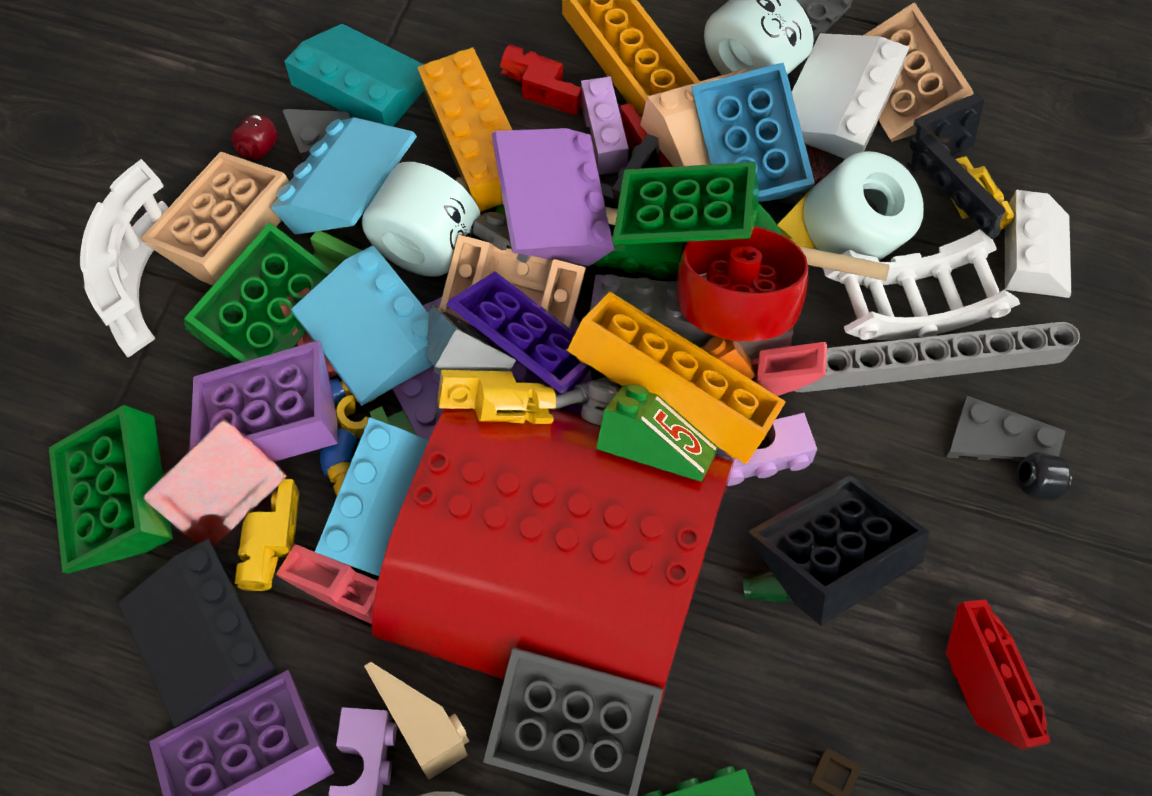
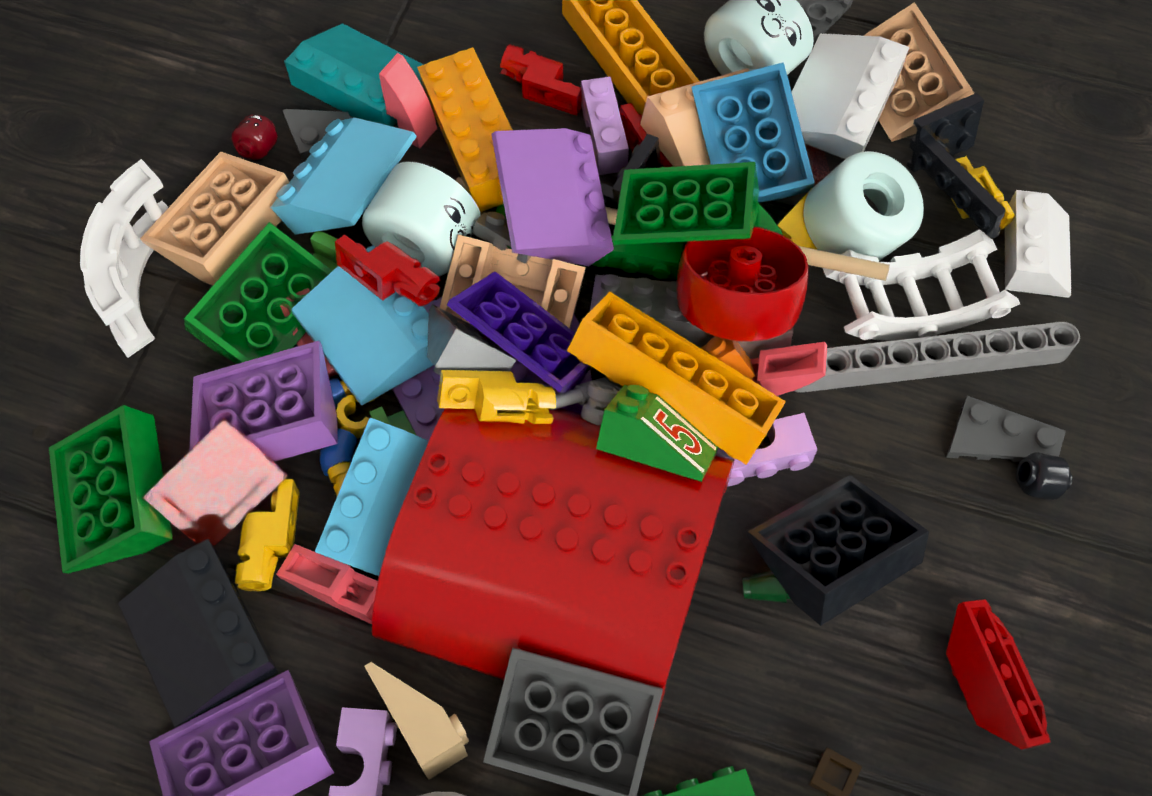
none -> red plate [335,235,440,306]
none -> coral slope [379,53,437,149]

